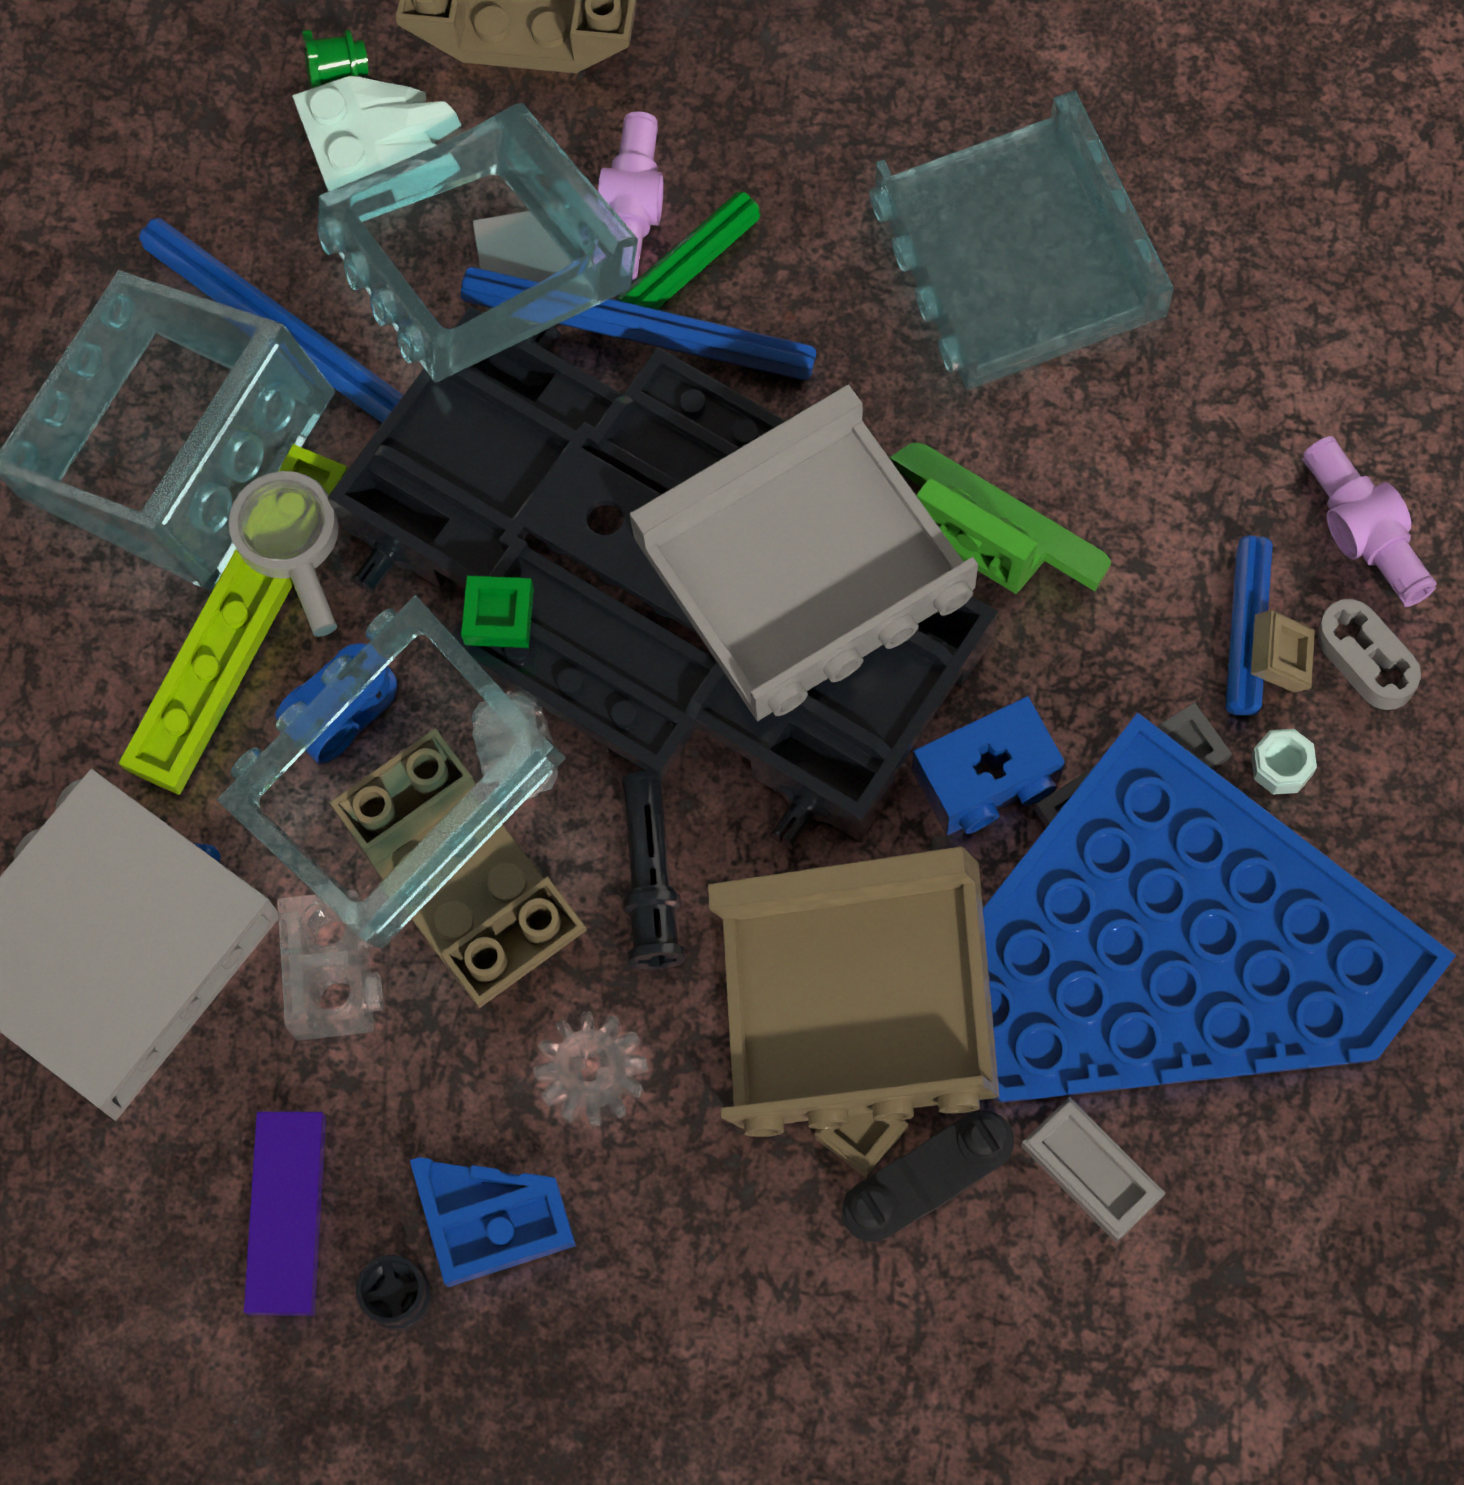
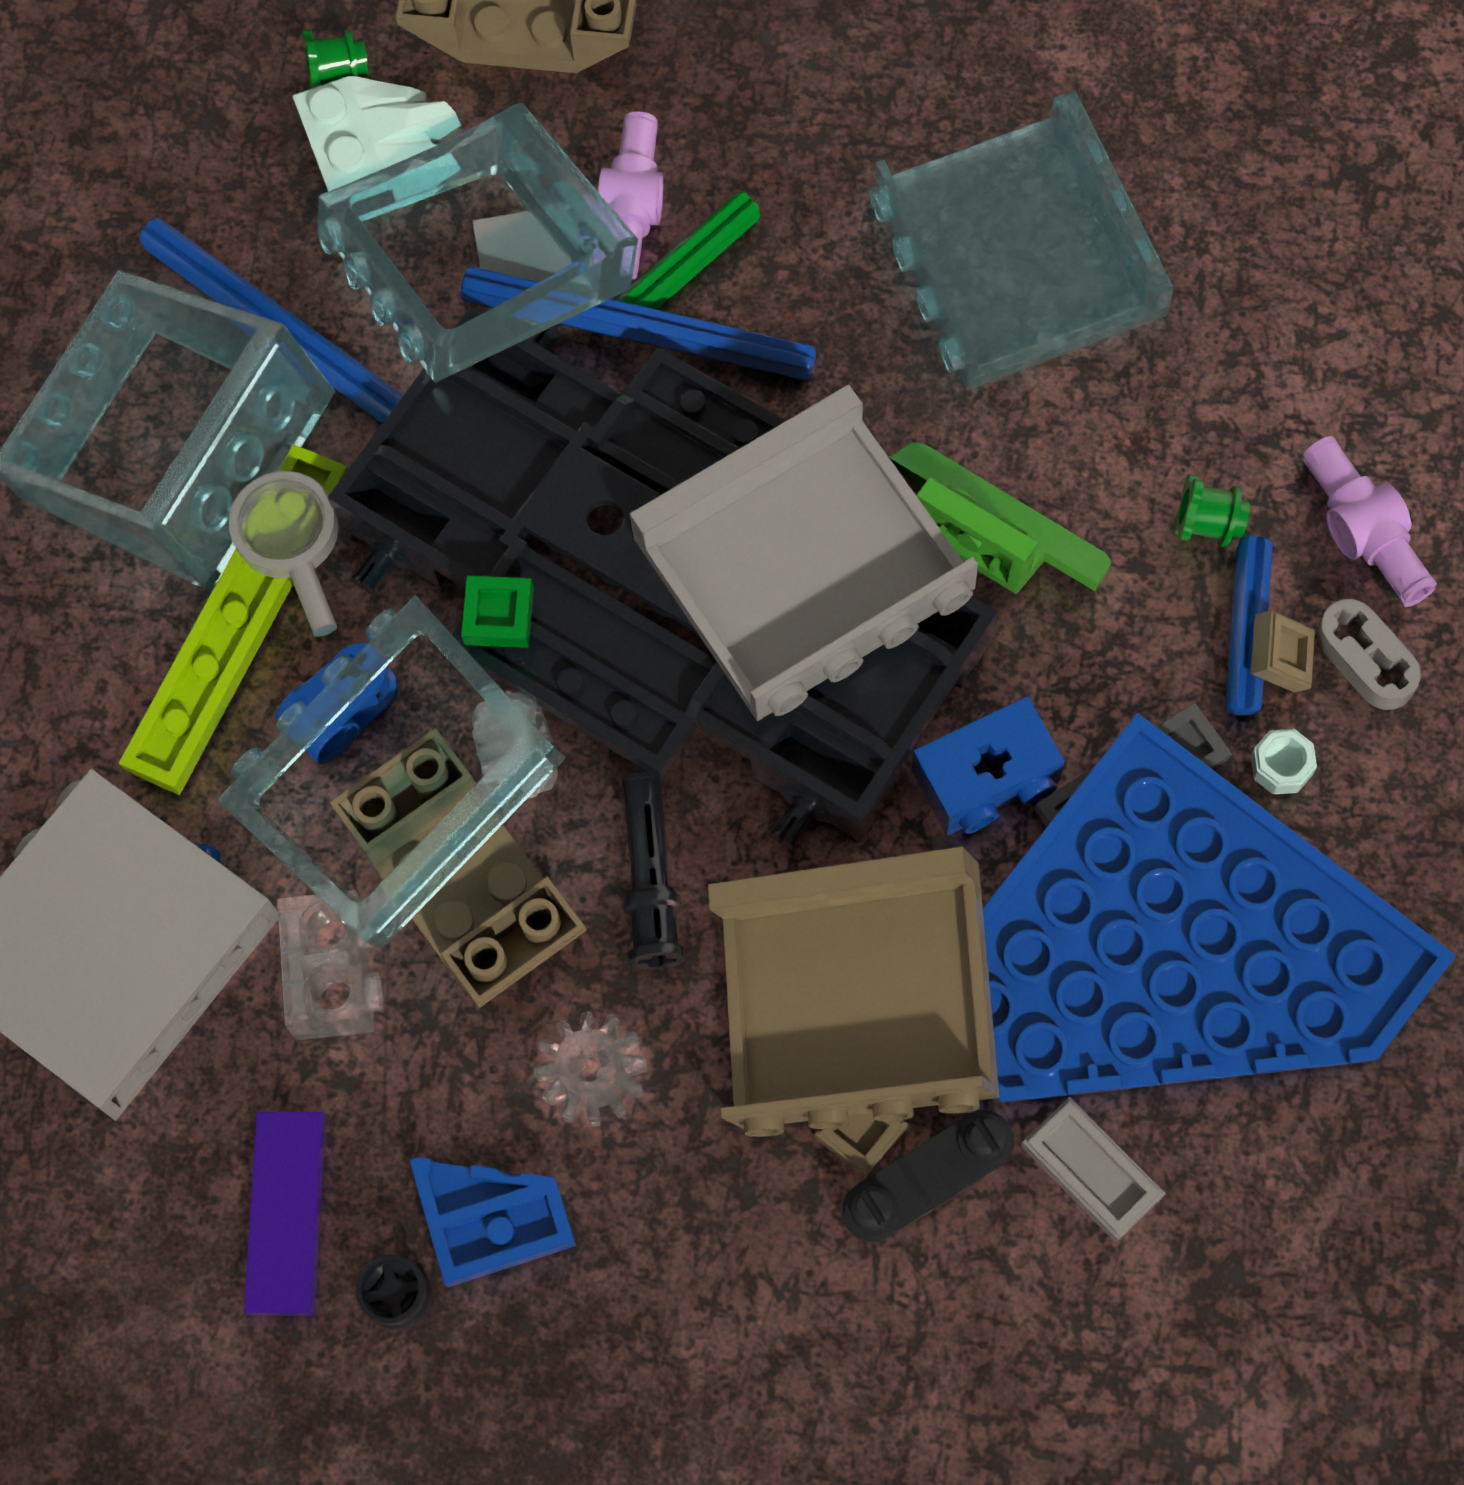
none -> green brick [1173,474,1250,547]

